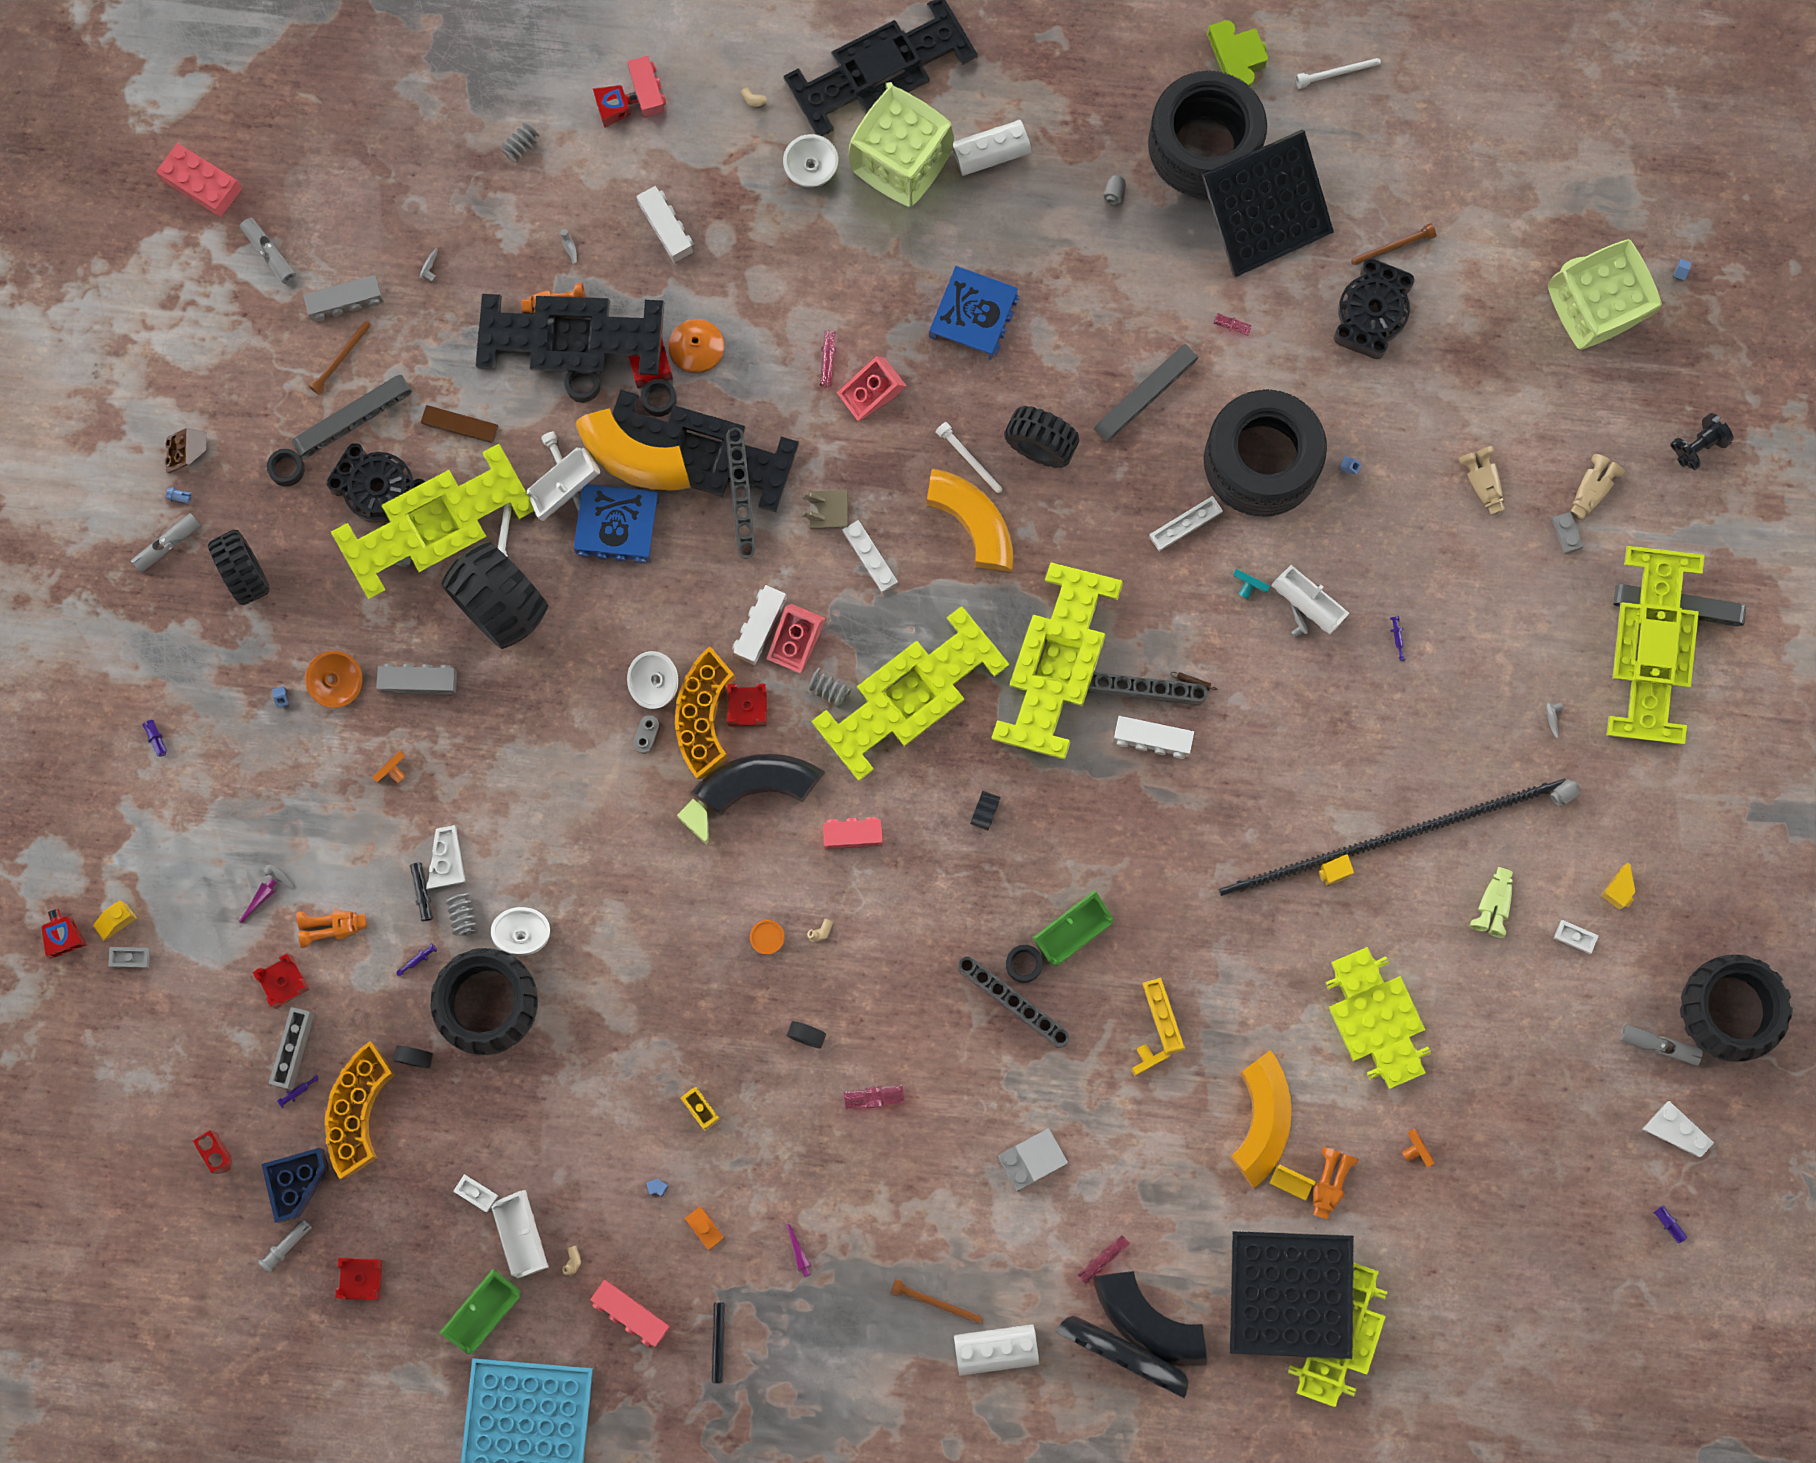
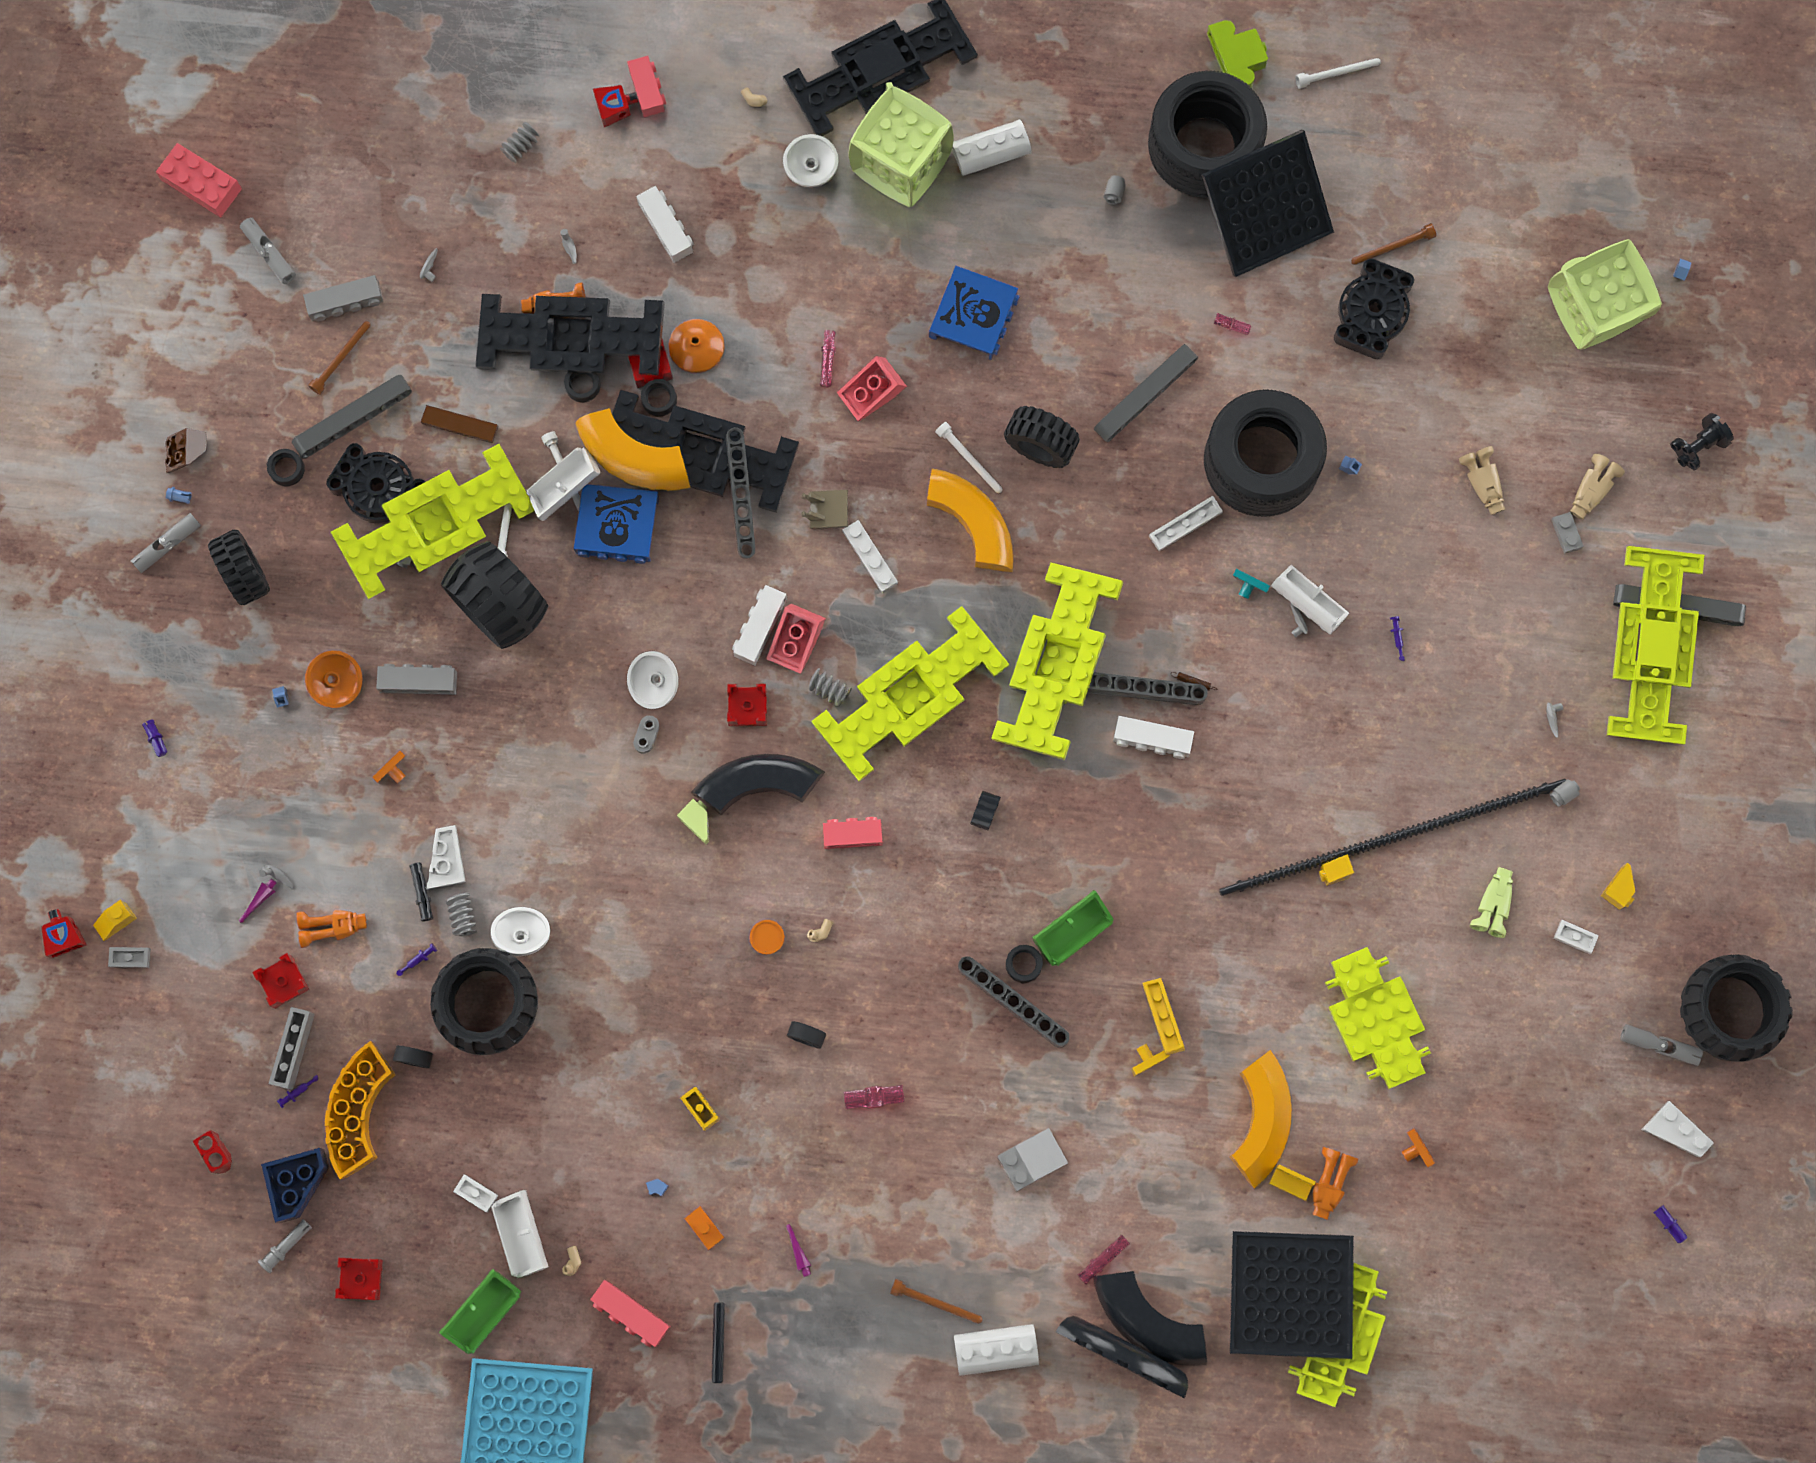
light orange brick [675,646,736,780] -> none

